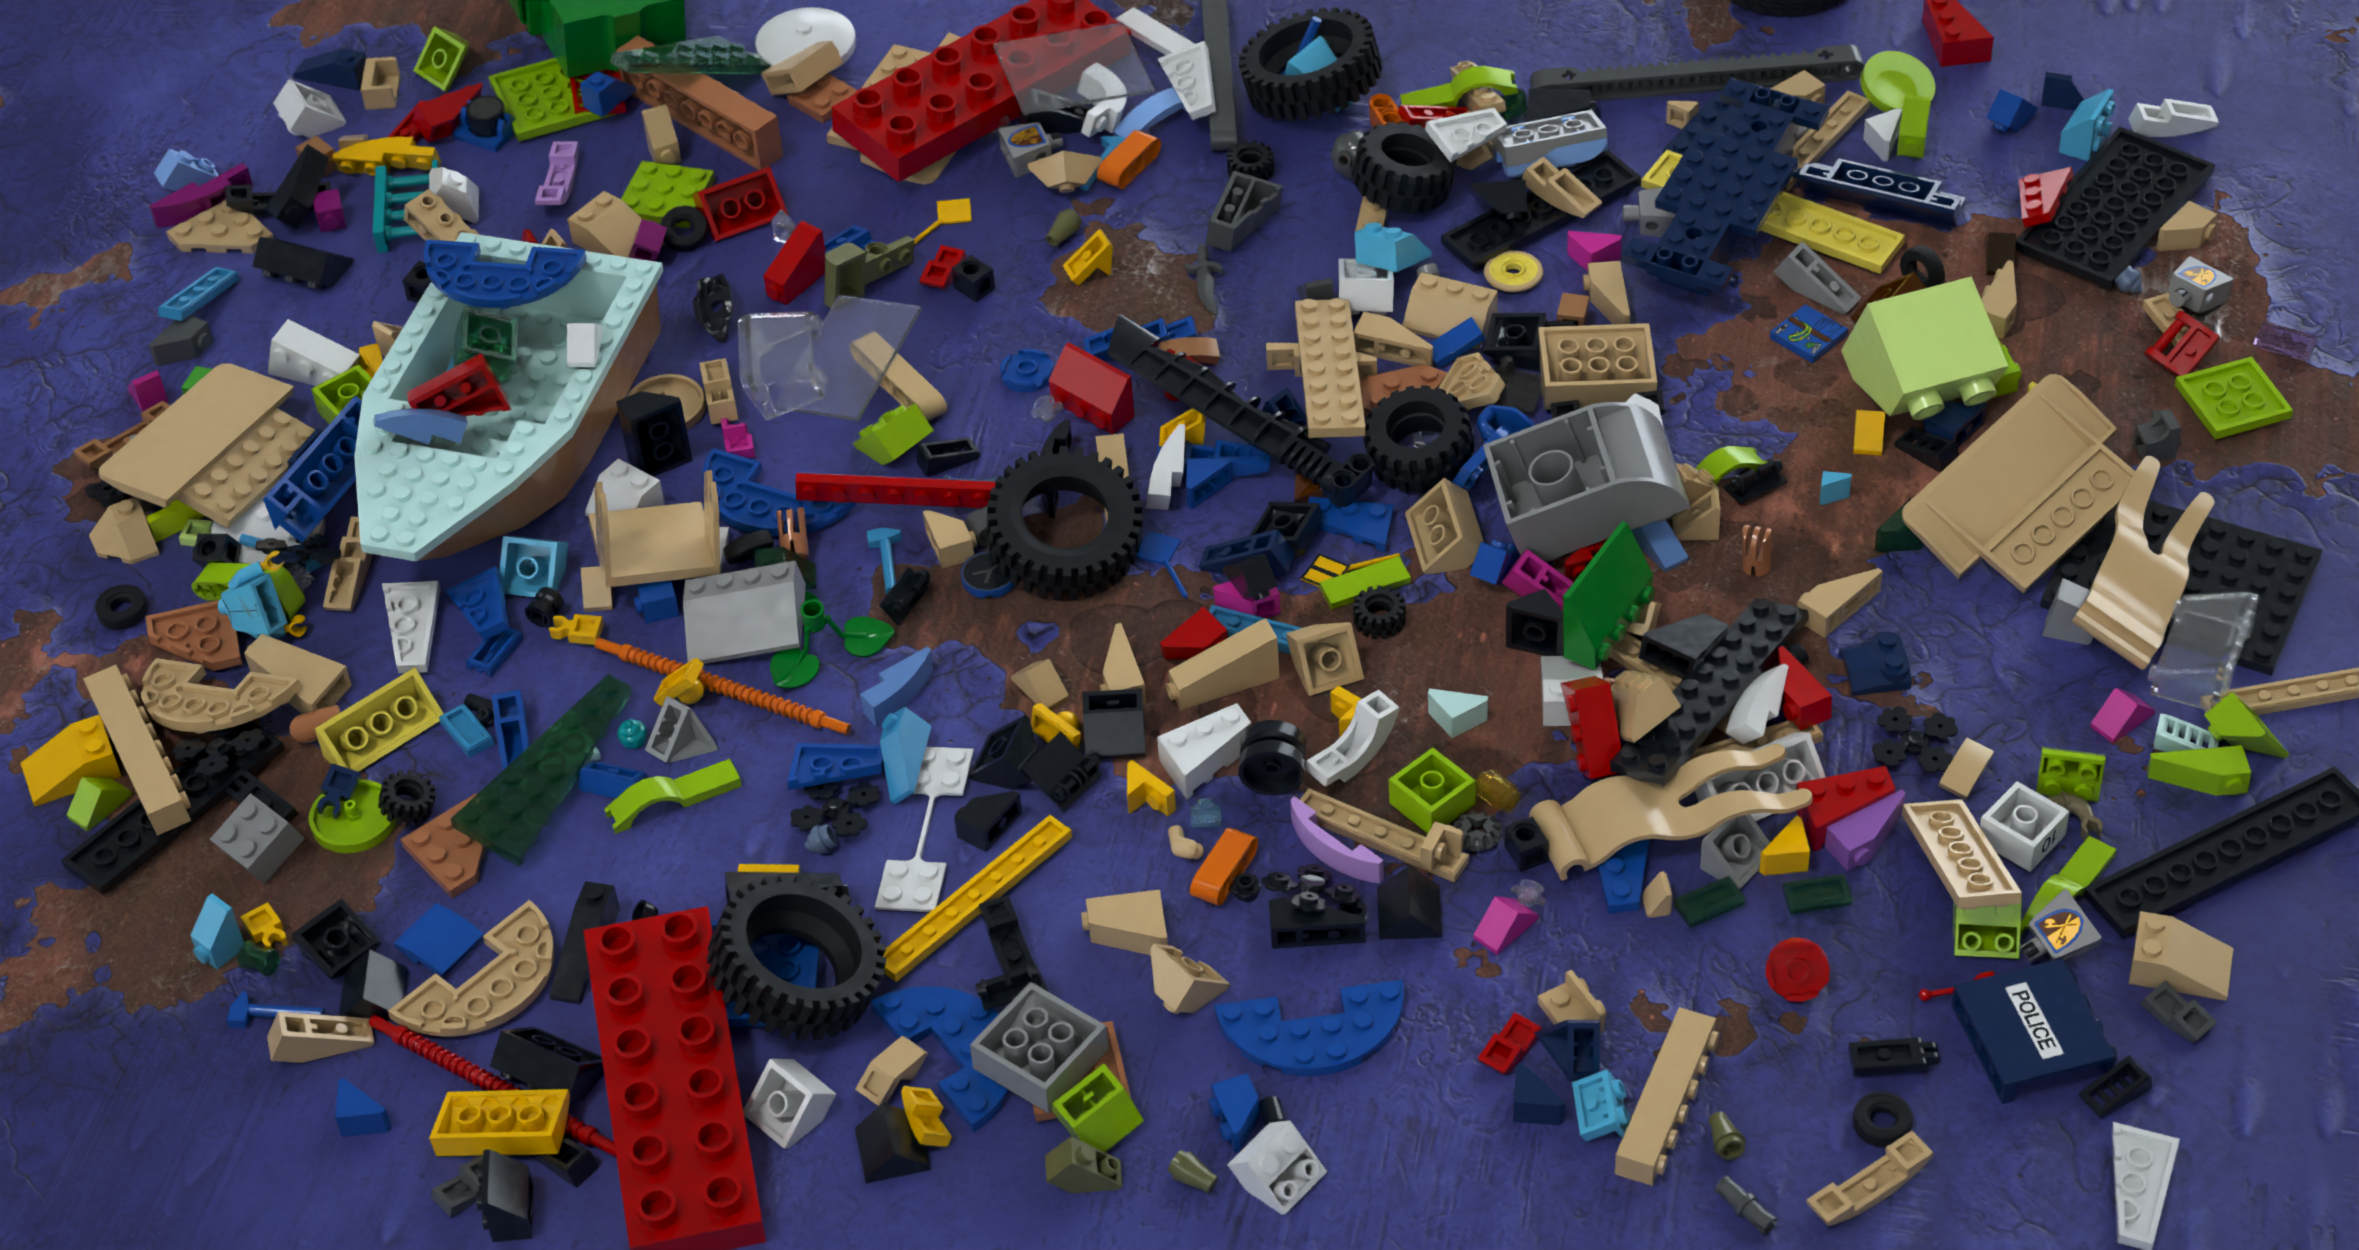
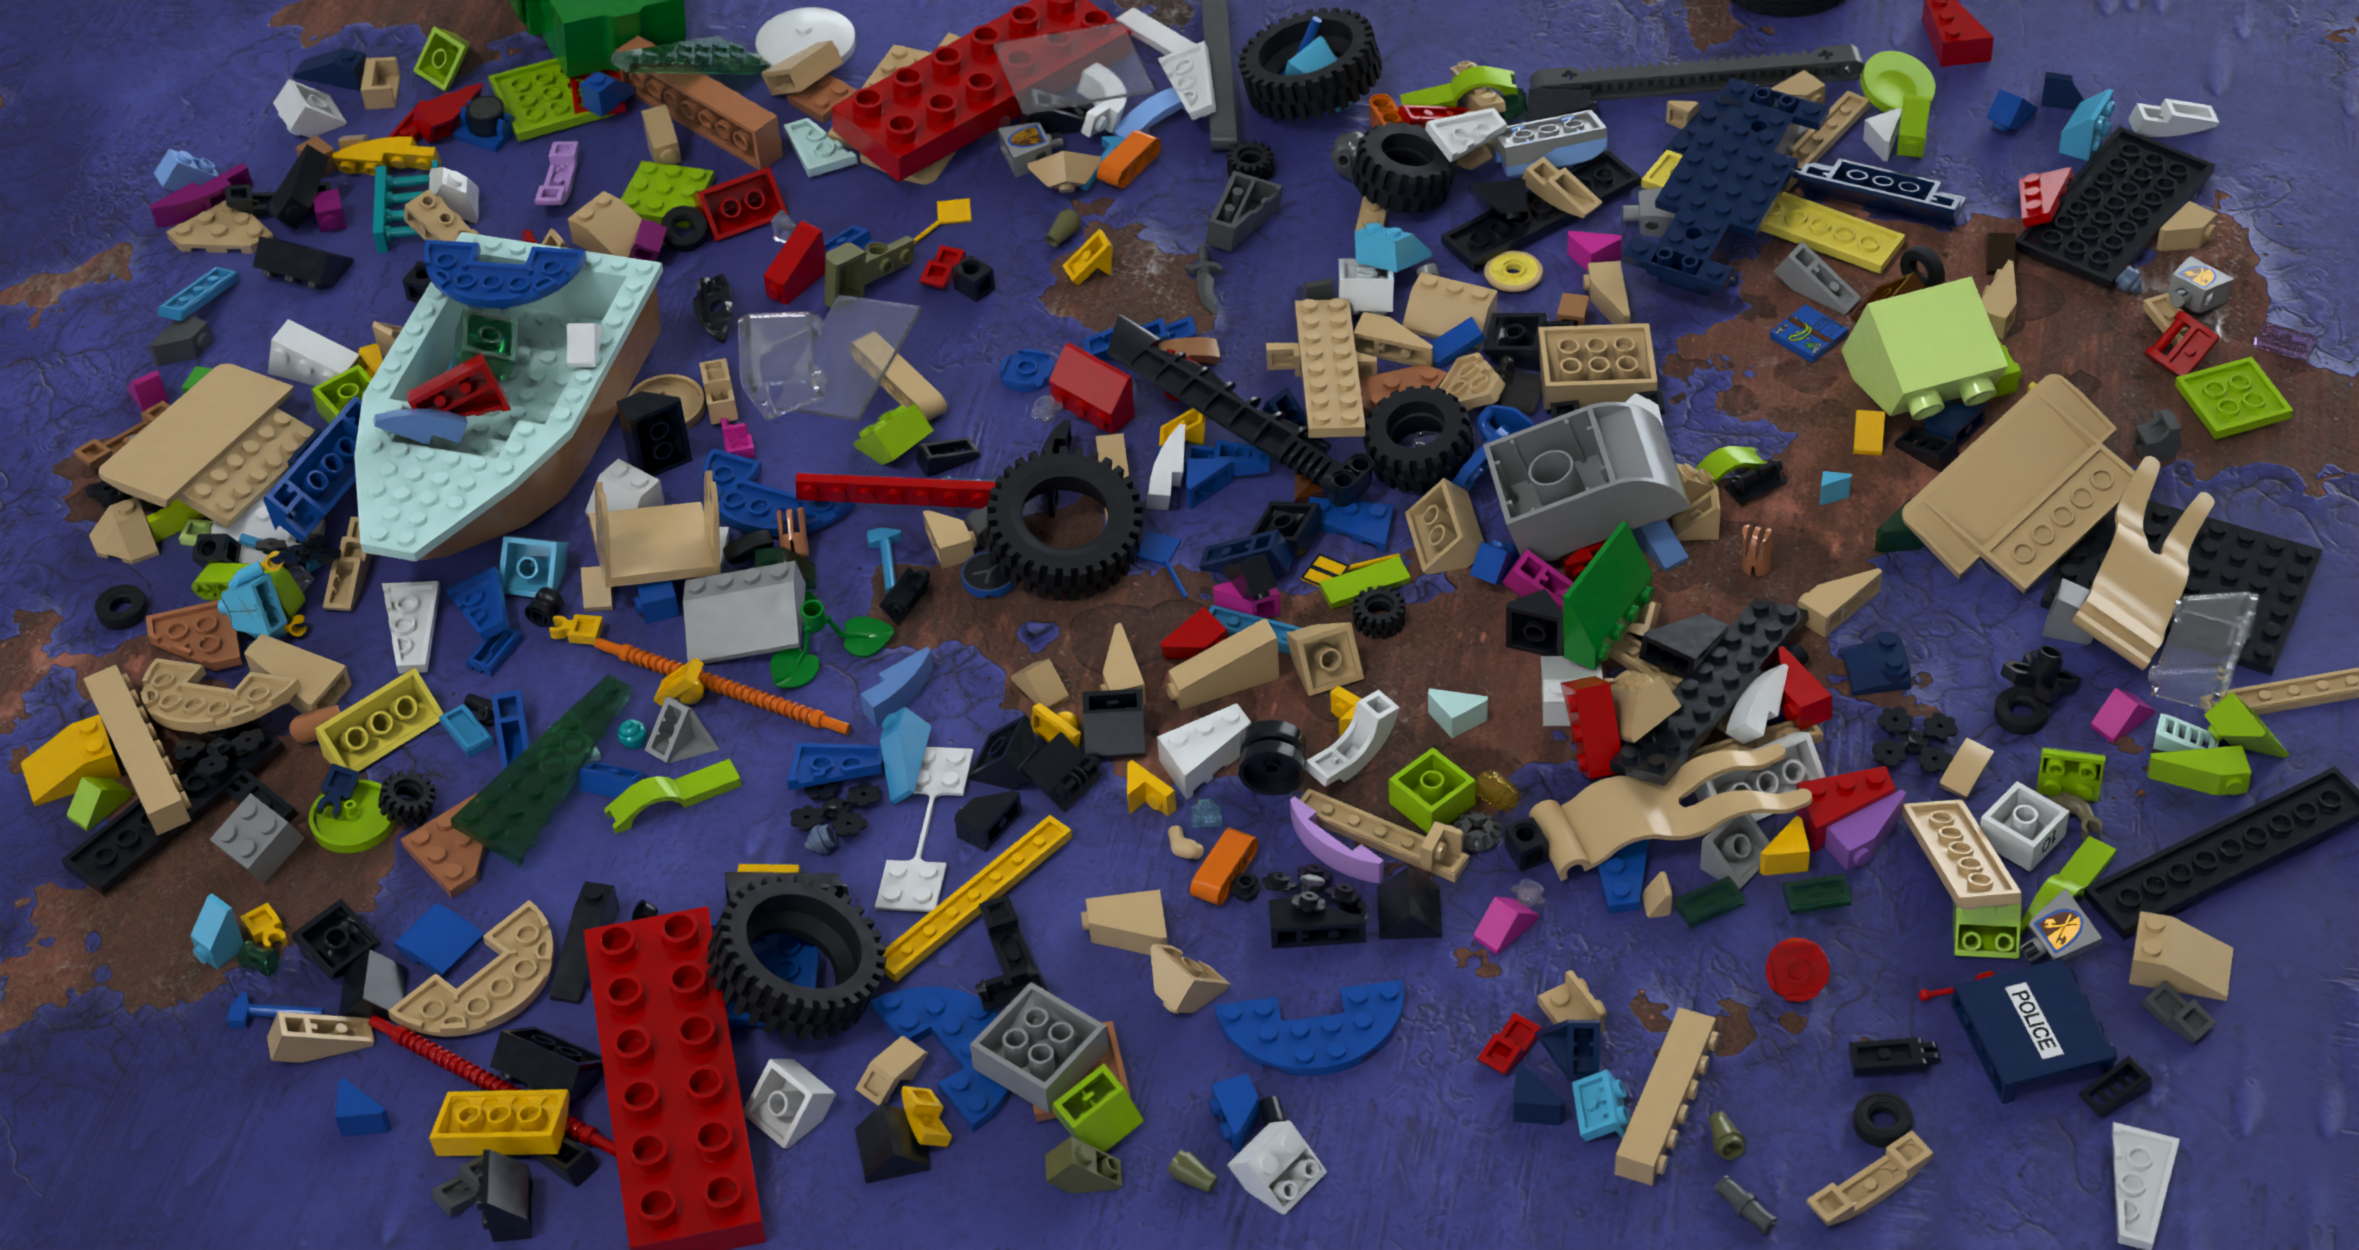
none -> light aqua wing [784,118,858,177]
none -> black tyre [1994,686,2049,735]
none -> black plant [2000,645,2082,703]

